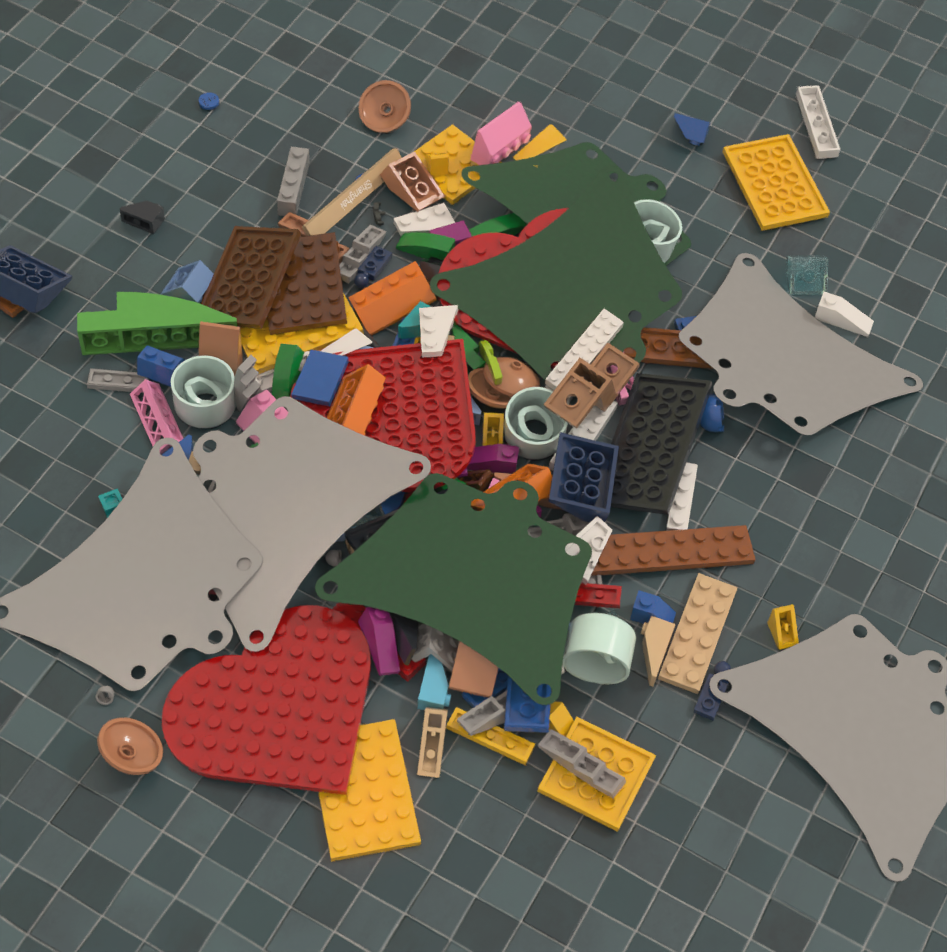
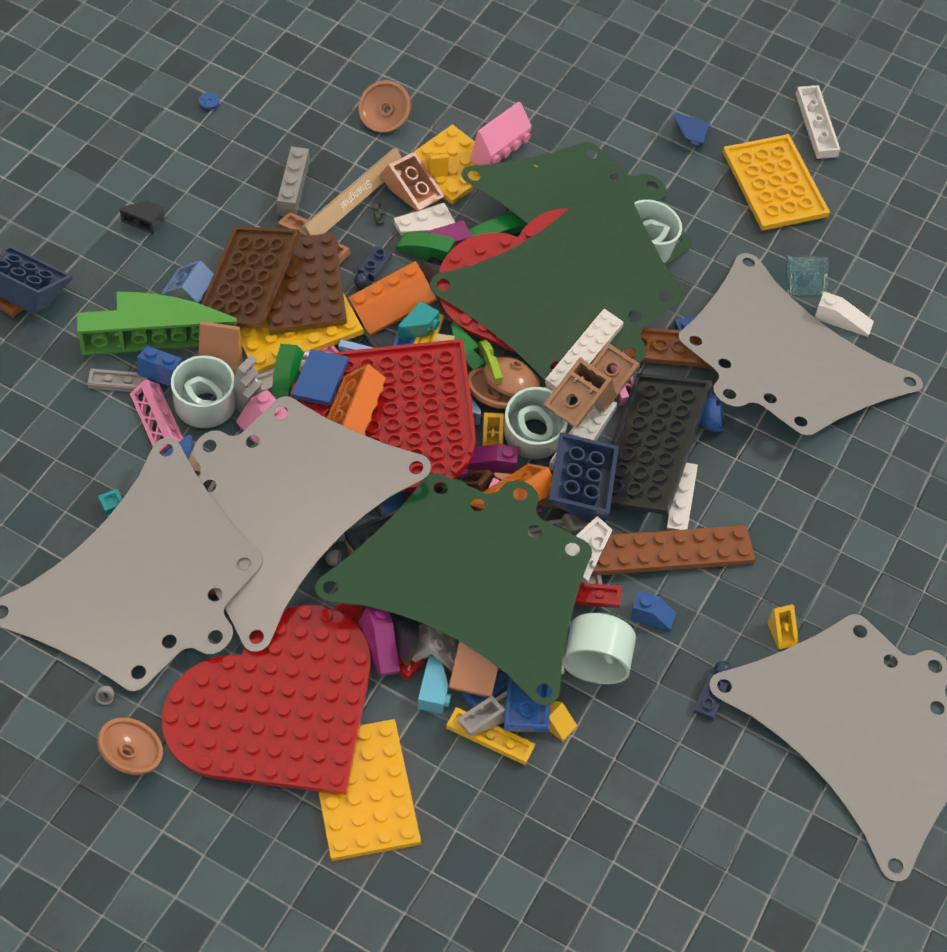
white sticker [304,328,372,363] -> none
light grey slope [340,225,386,283] -> none
tan slope [417,707,448,778] -> none
white wing [419,305,458,358] -> none
yellow sticker [513,124,566,160] -> none
yellow plate [537,717,656,832] -> none
light grey slope [538,729,626,798] -> none
tan slope [641,616,675,687] -> none
tan plate [658,573,738,694] -> none

